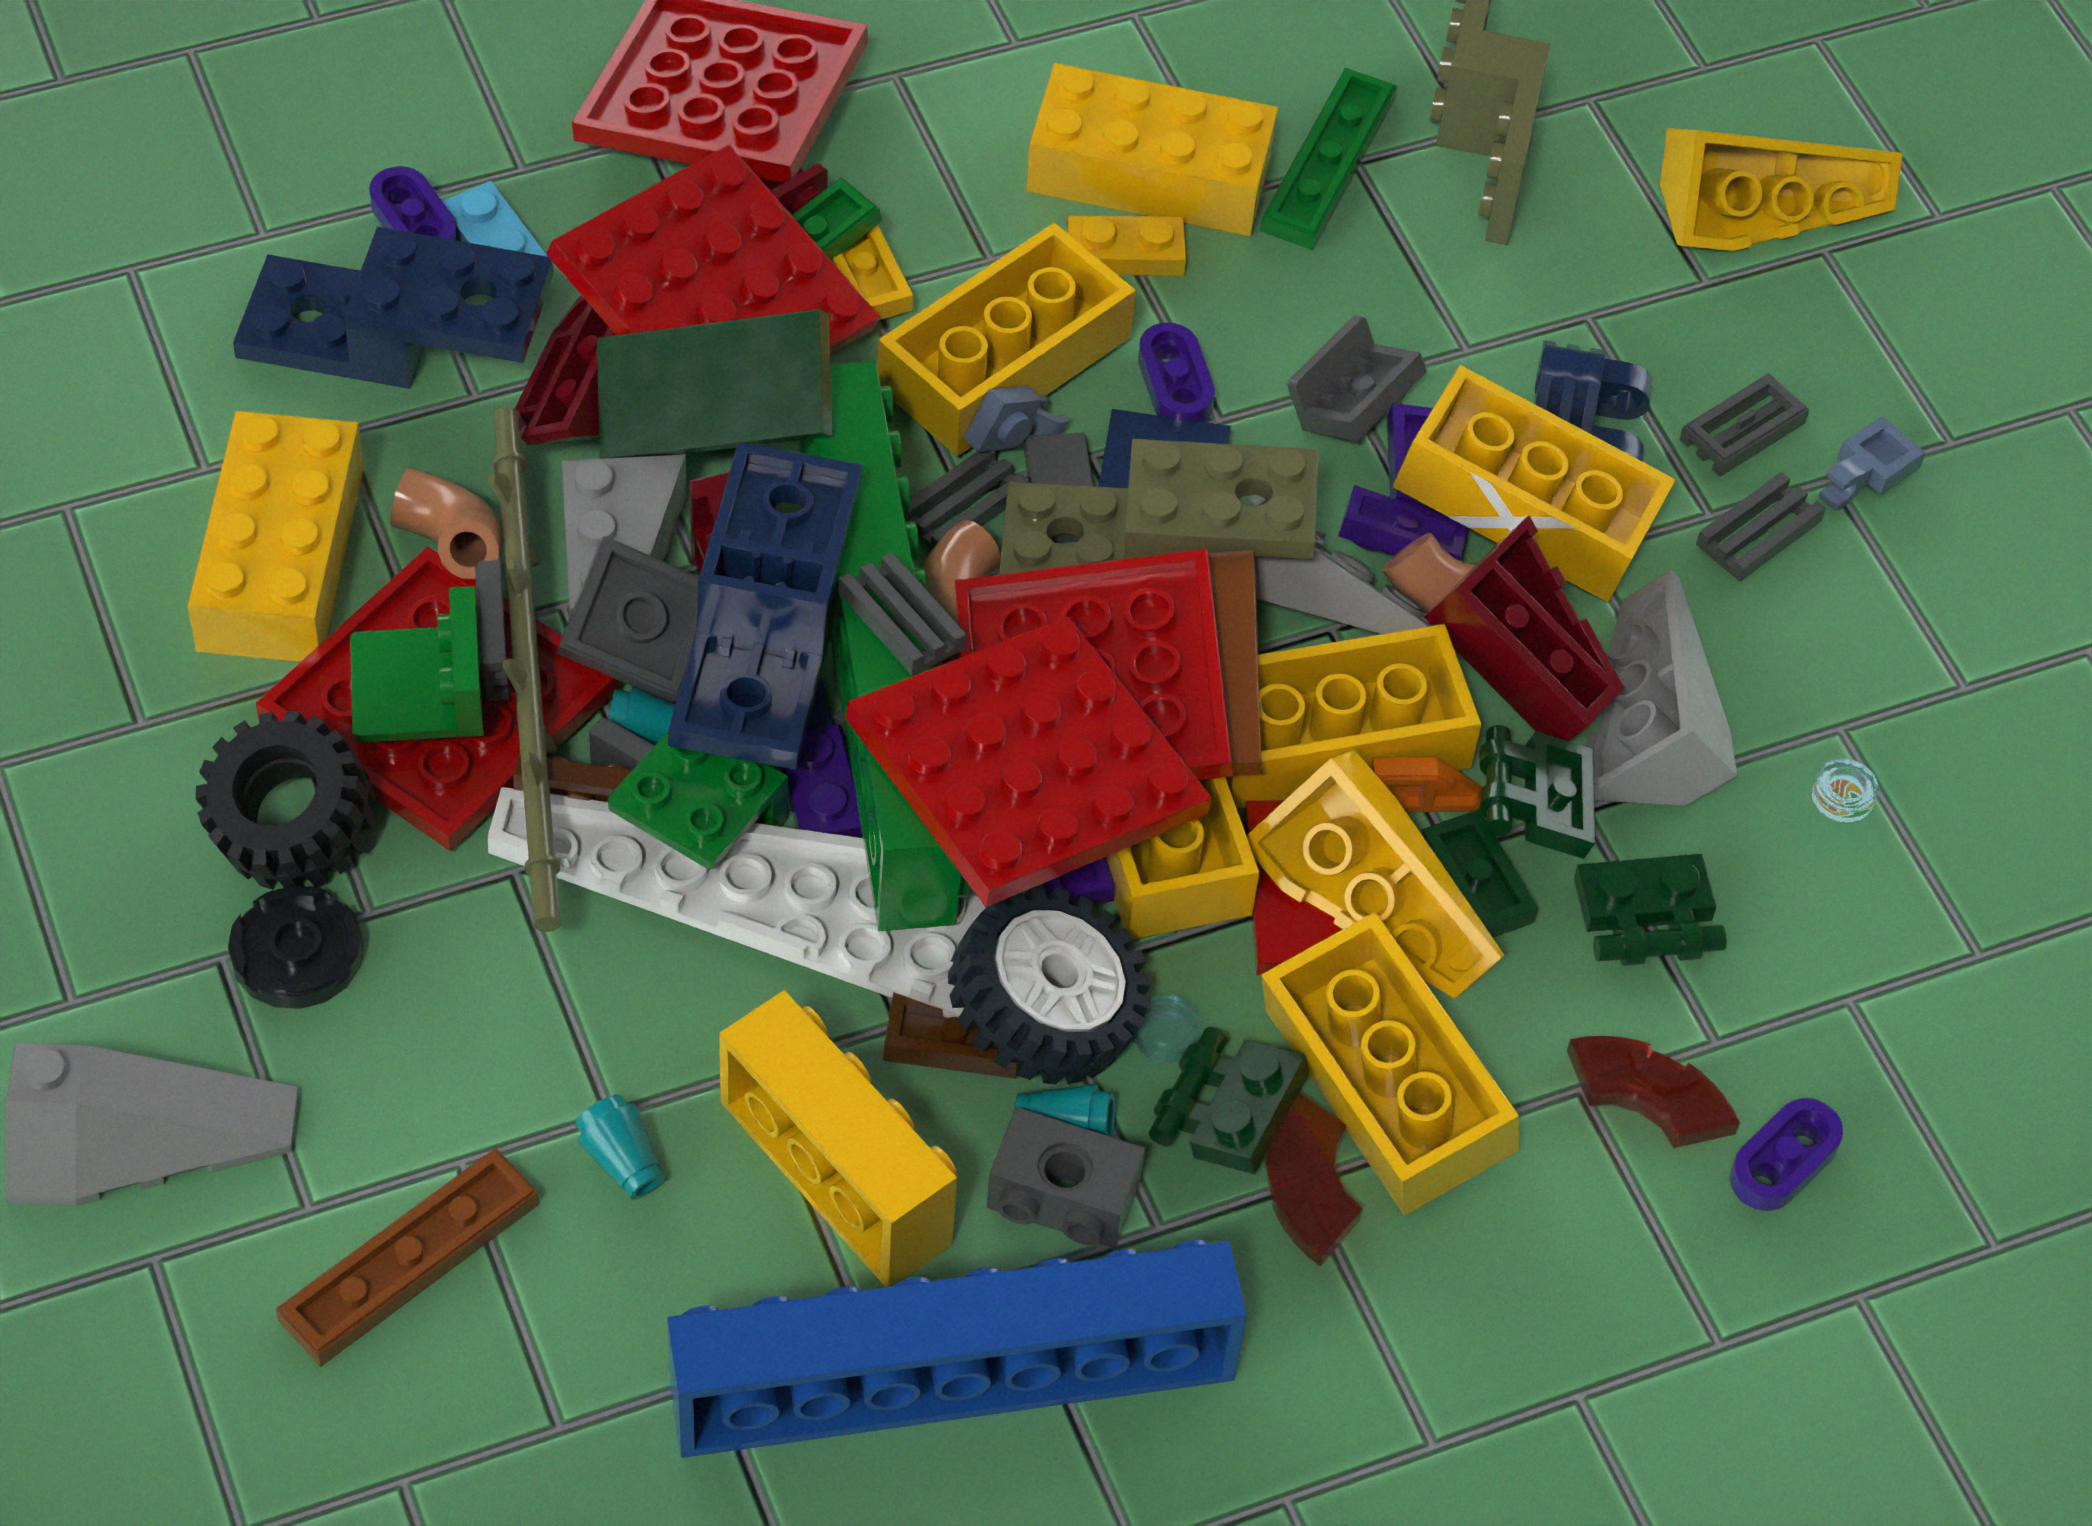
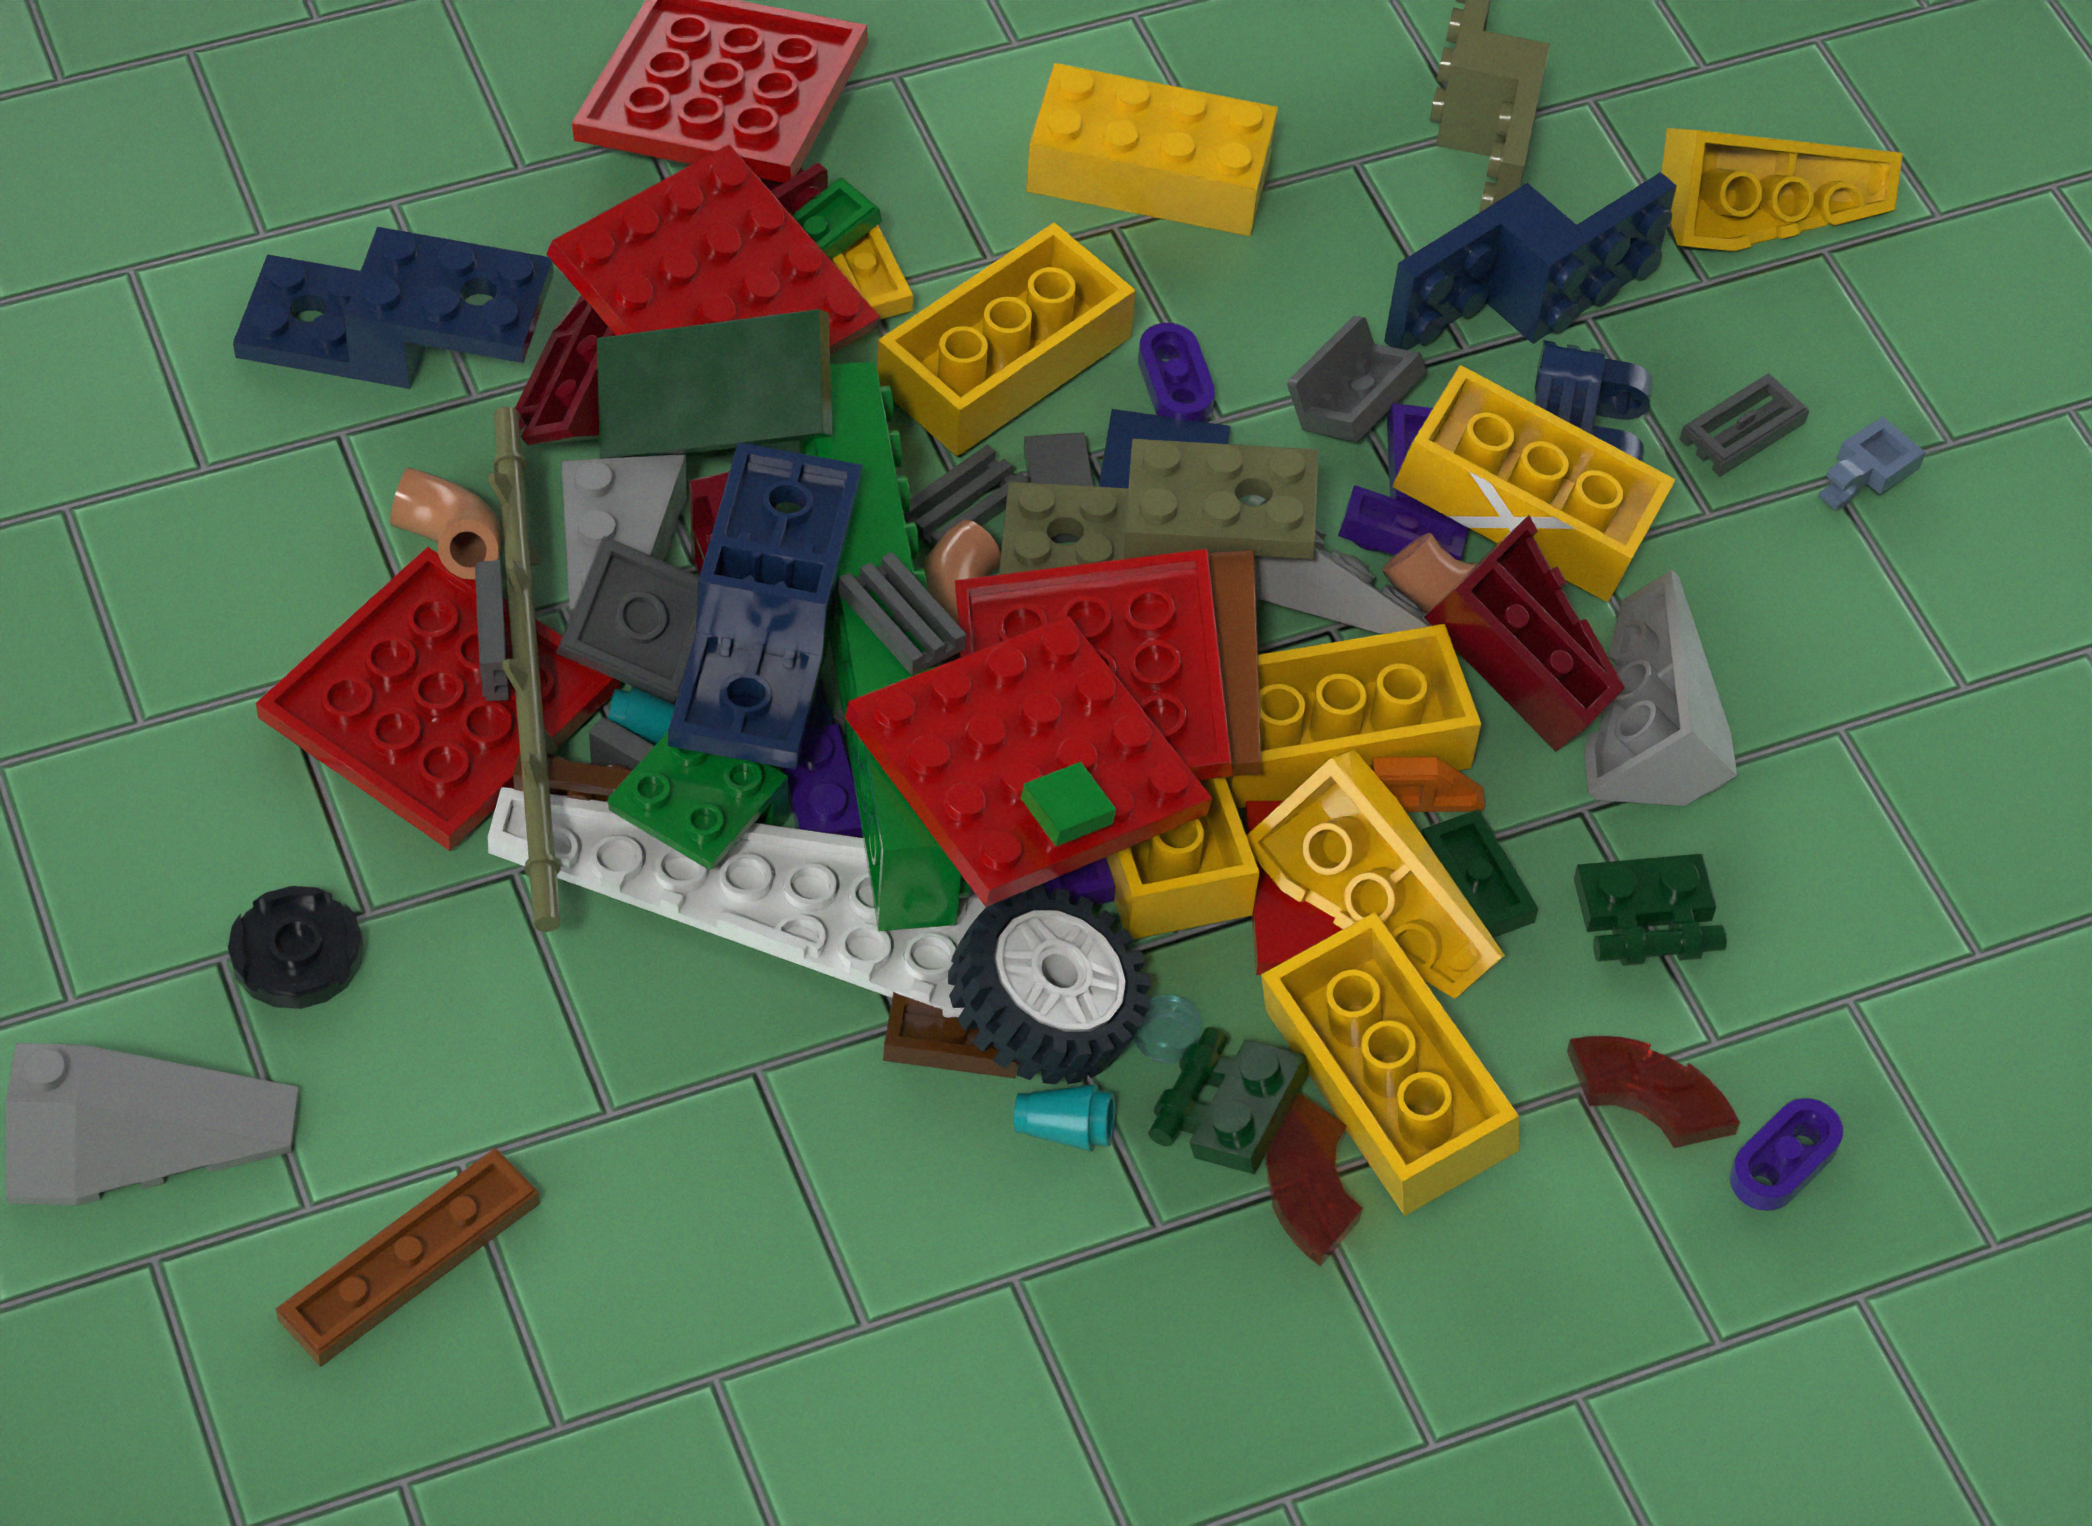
yellow brick [187,411,364,662] -> none
black tyre [195,711,376,890] -> none
green bracket [350,586,484,743] -> none
dark purple plate [369,166,457,241] -> none
medium azure plate [442,181,548,257] -> none
teal cone [575,1094,665,1200] -> none
blue brick [667,1240,1247,1458] -> none
yellow brick [719,990,958,1287] -> none
sand blue plate [963,385,1070,452] -> none
dark grey brick [986,1107,1145,1249] -> none
yellow plate [1066,215,1186,276] -> none
green tile [1260,68,1397,250] -> none
dark green plate [1479,725,1595,859] -> none
dark grey tile [1696,472,1826,581] -> none
clear light blue tile [1811,759,1879,823] -> none
none -> green tile [1021,762,1116,846]
none -> dark blue bracket [1384,172,1677,350]

